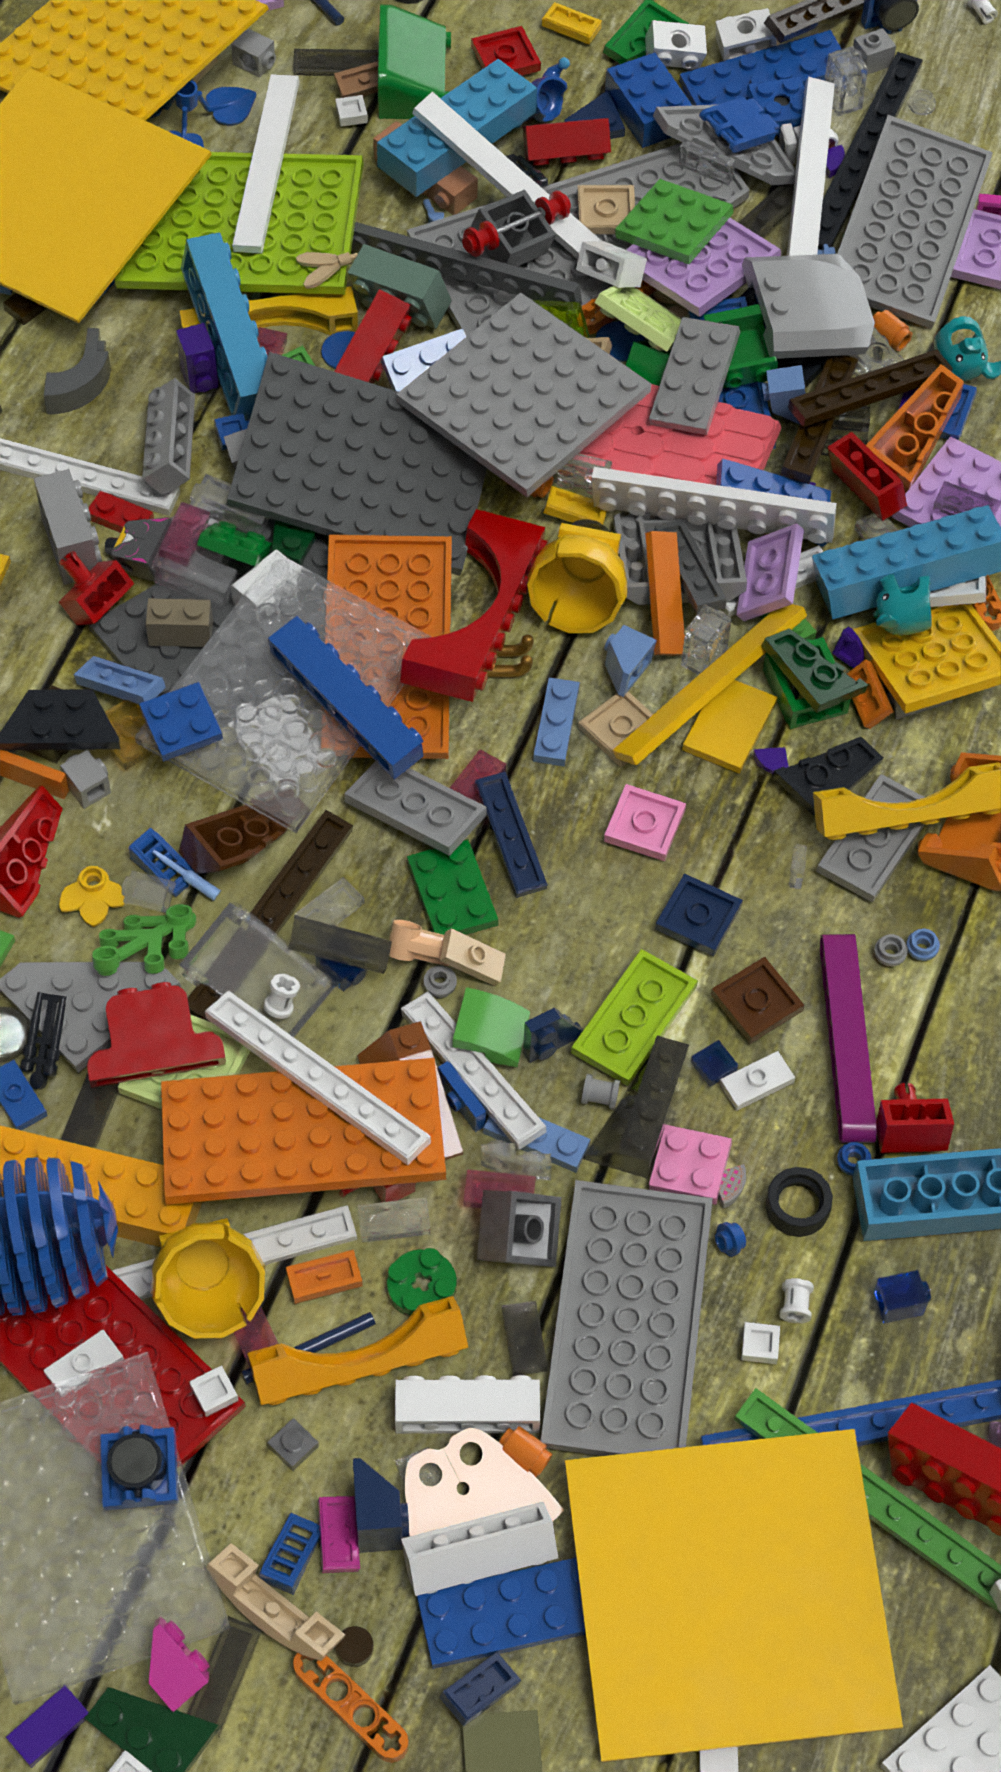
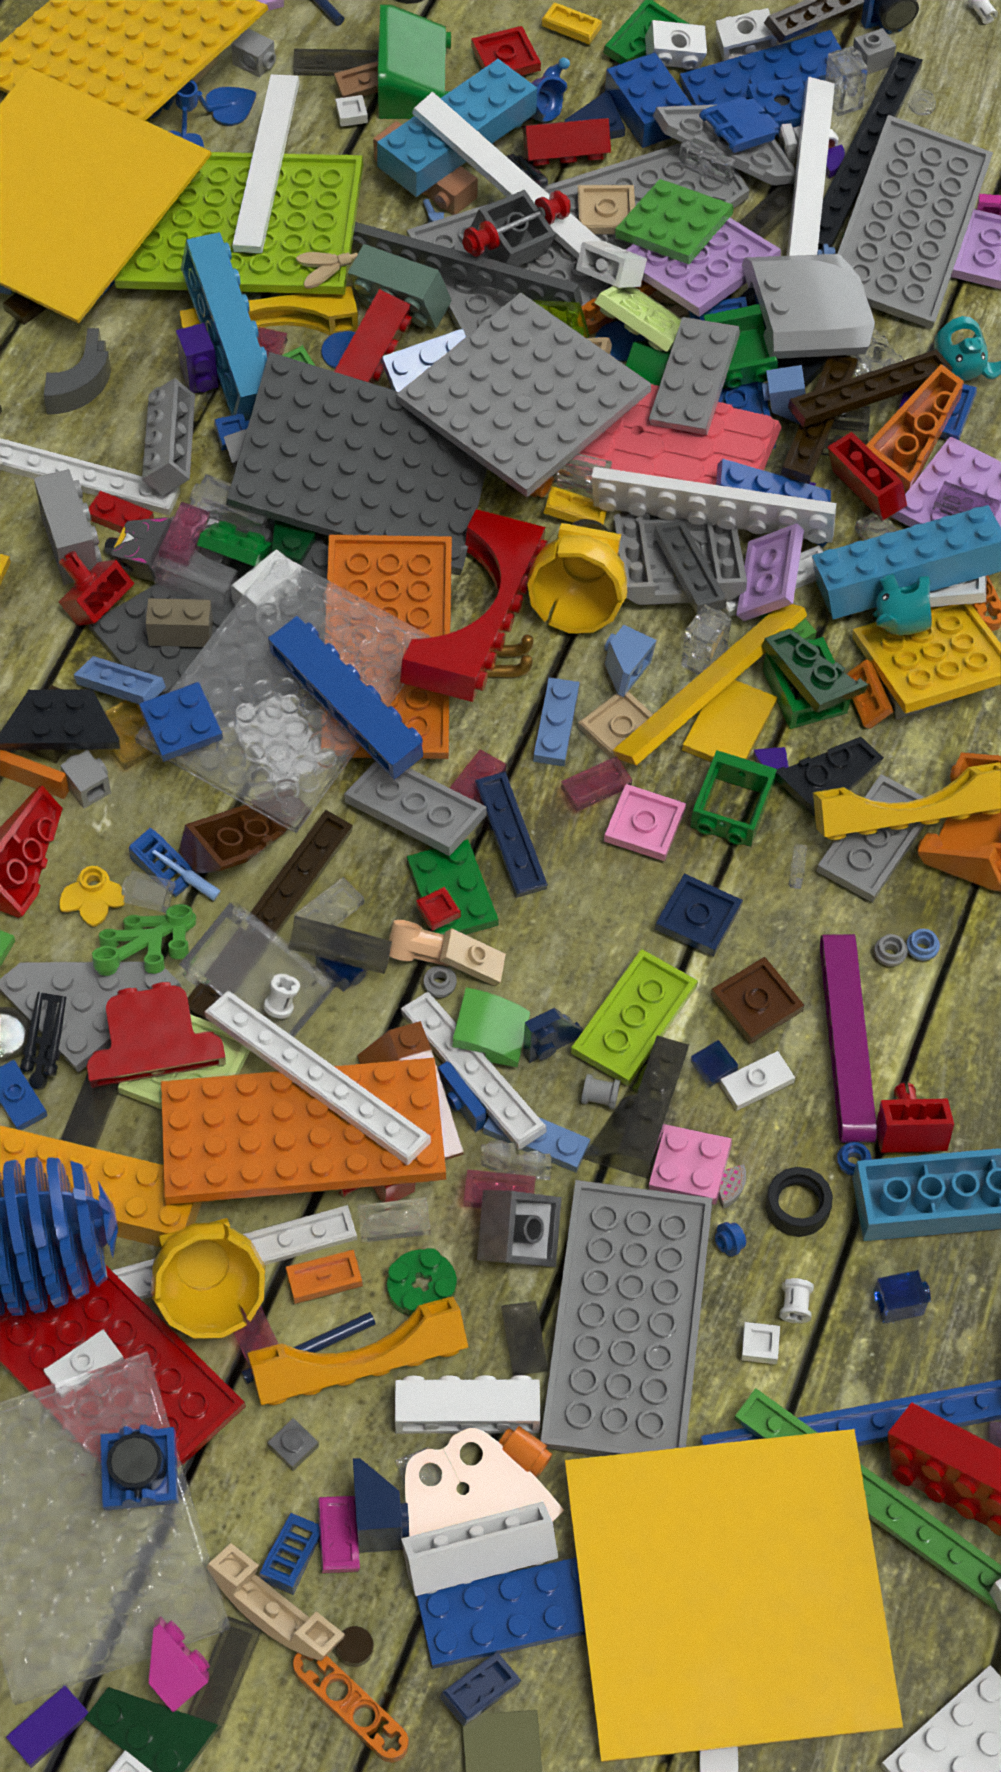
white plate [189,1365,239,1417] -> none
orange tile [645,531,686,656] -> none
dark purple tile [832,626,864,668] -> none
orange brick [872,310,913,352] -> none
none -> red tile [416,887,461,931]
none -> clear pink plate [561,756,632,812]
none -> green window [690,750,777,847]

